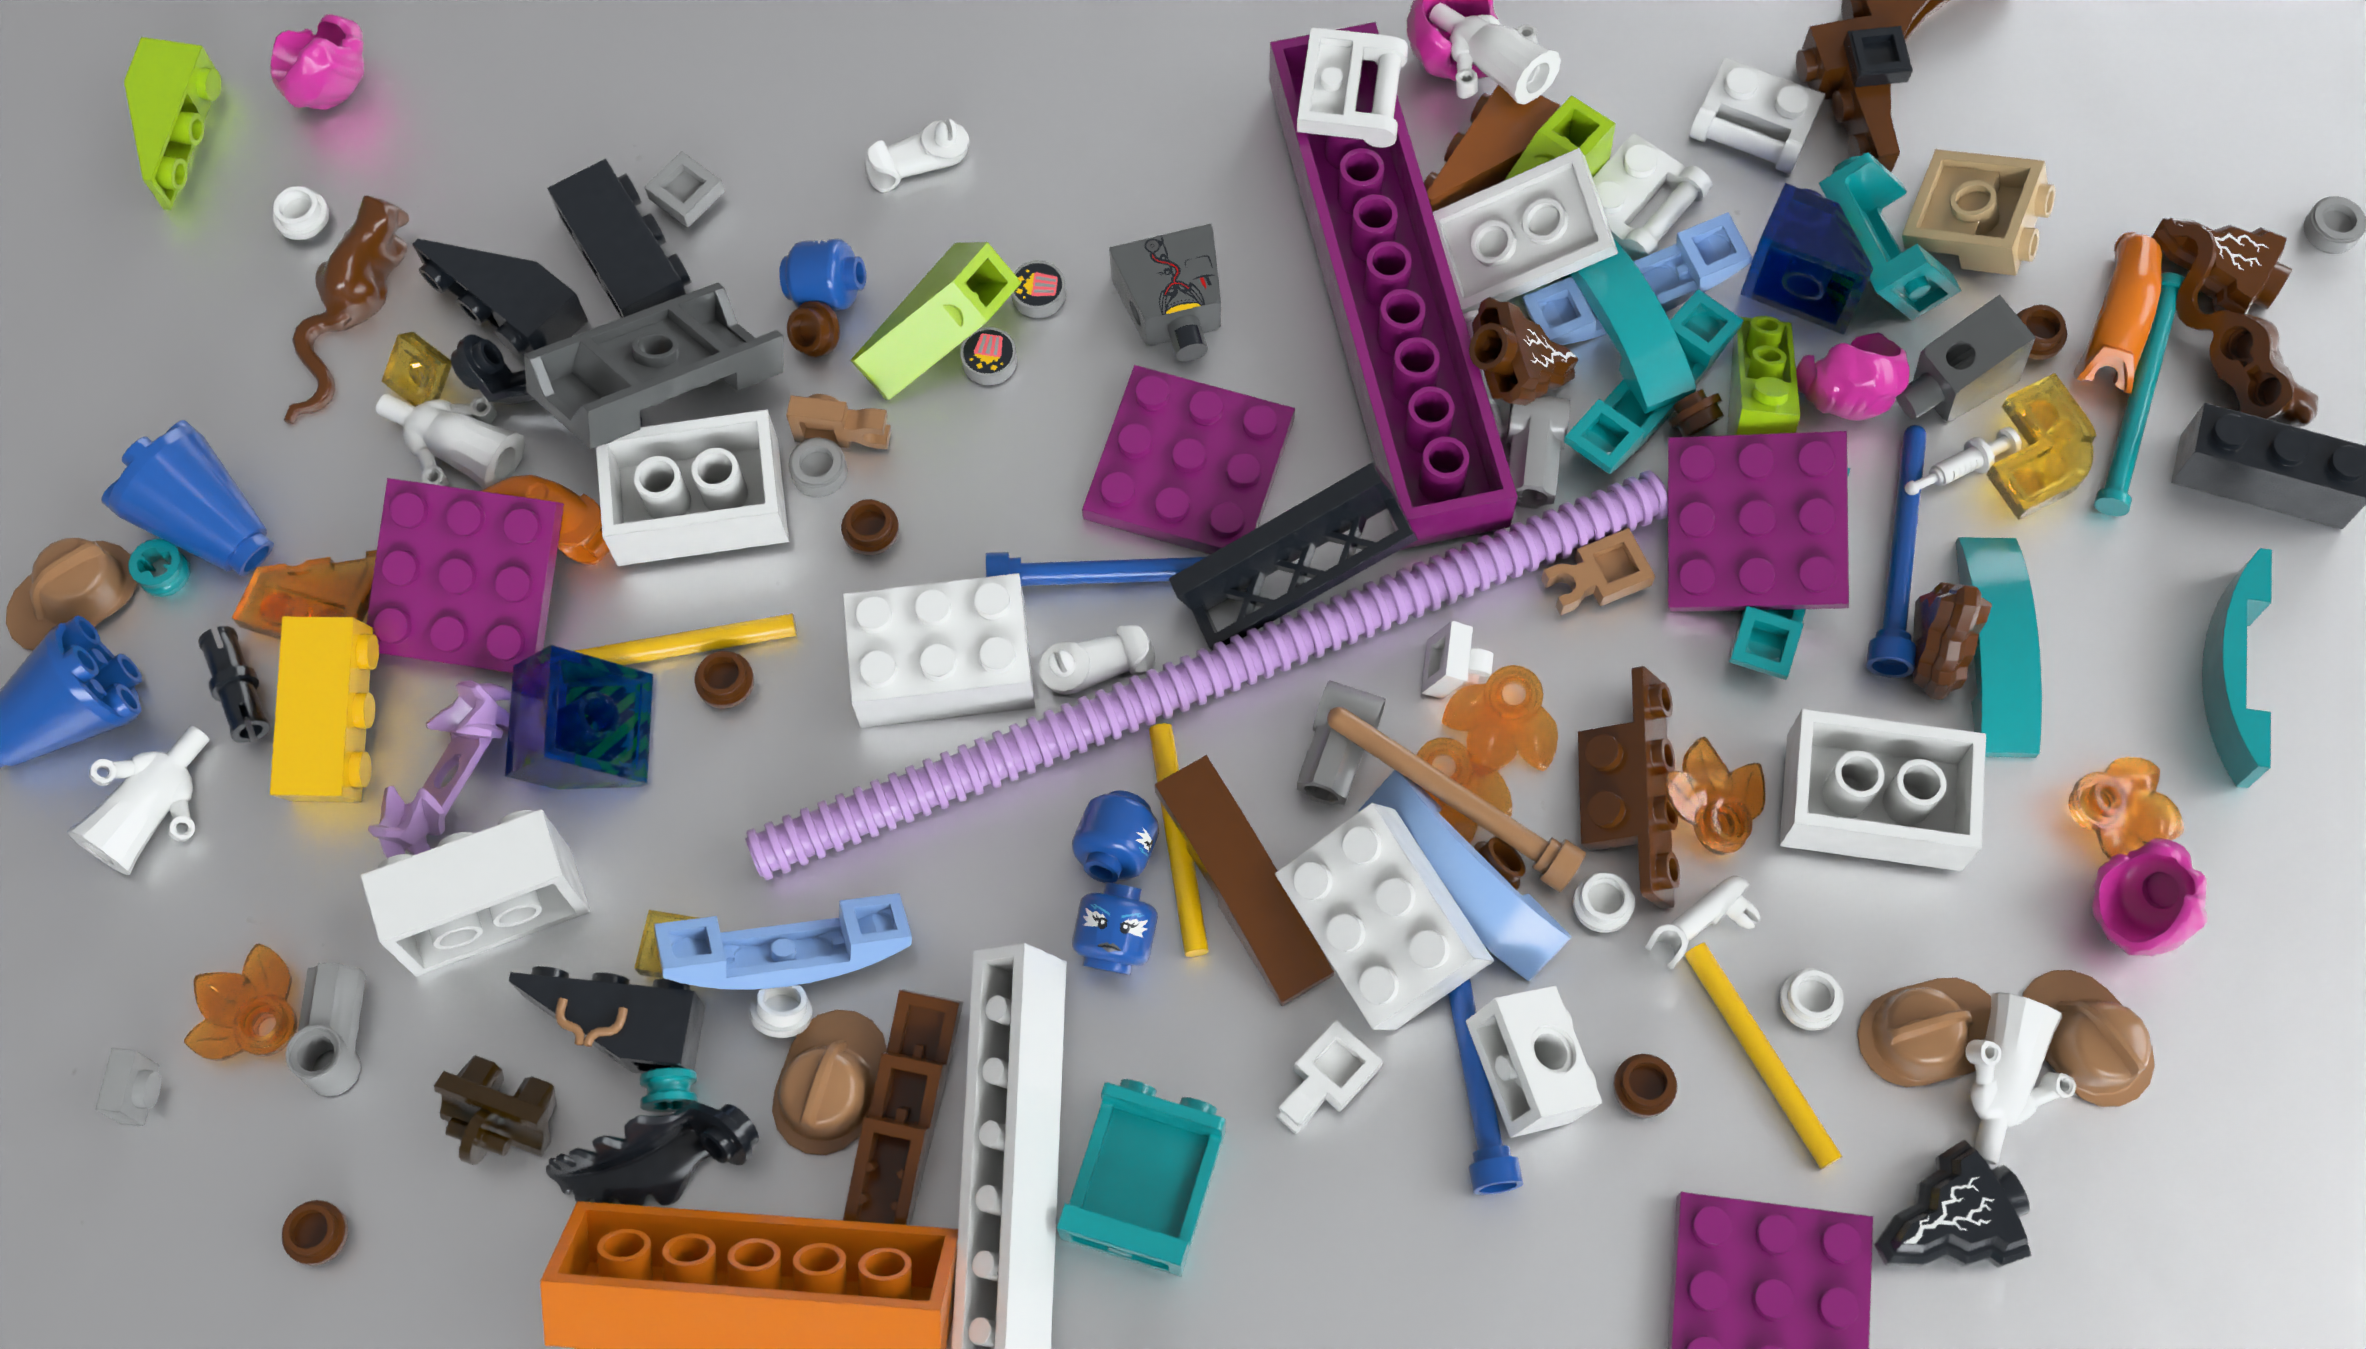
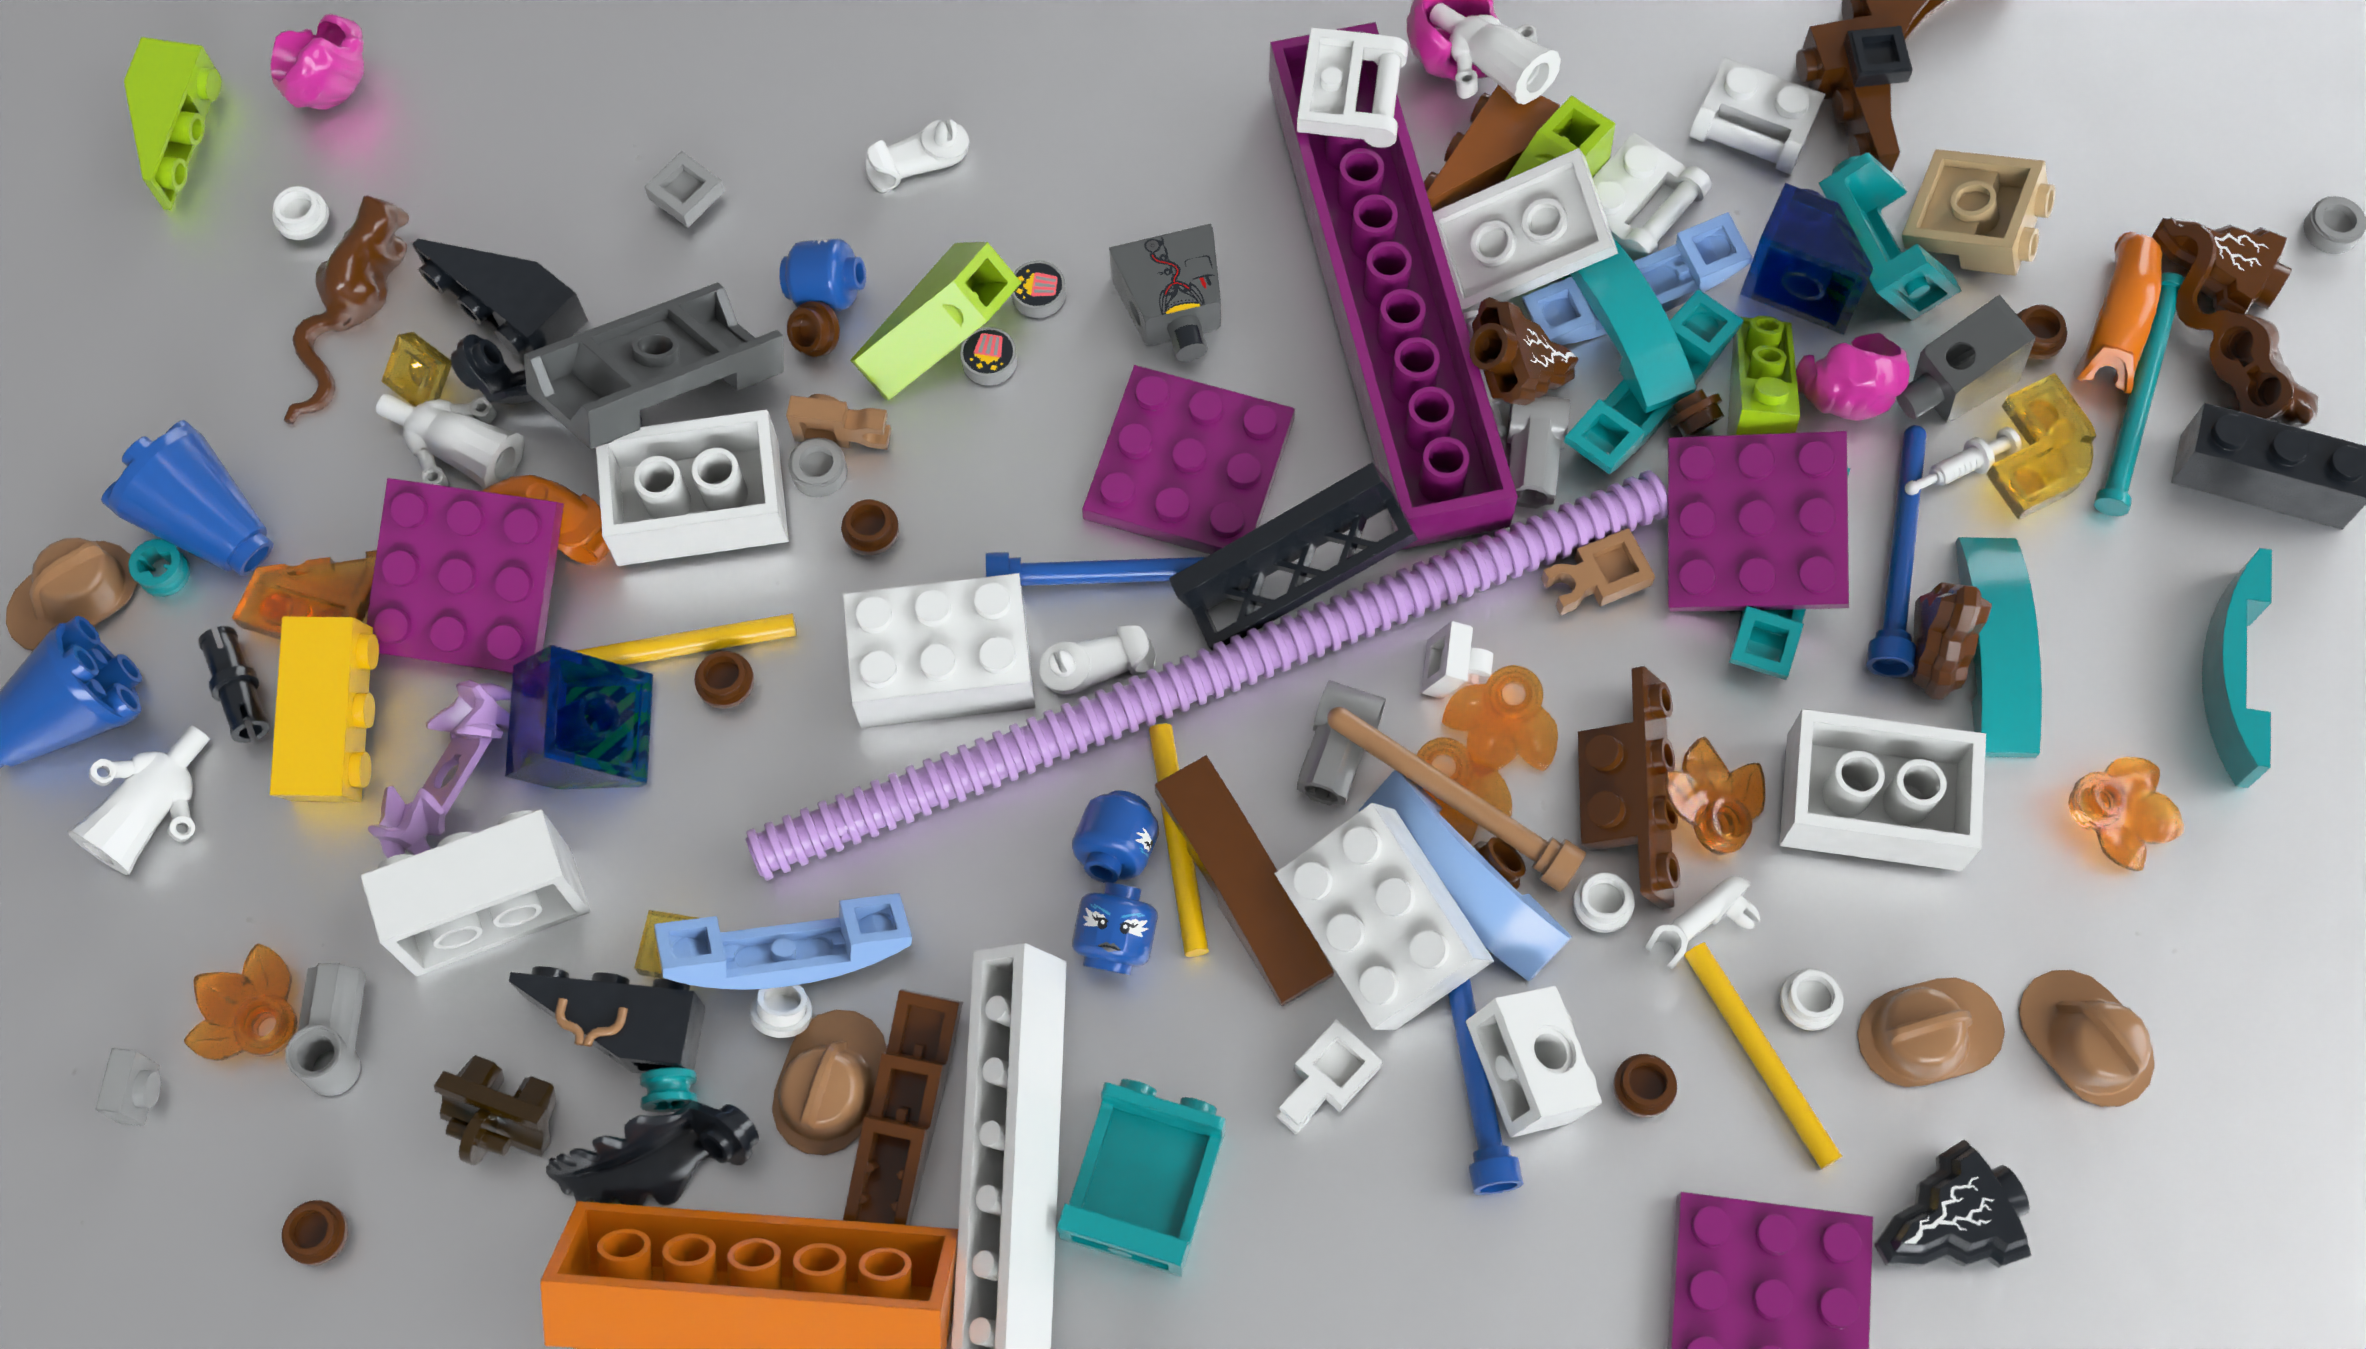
black brick [547,159,691,318] -> none
white piece [1966,992,2076,1165] -> none
dark pink hair [2092,838,2207,957] -> none

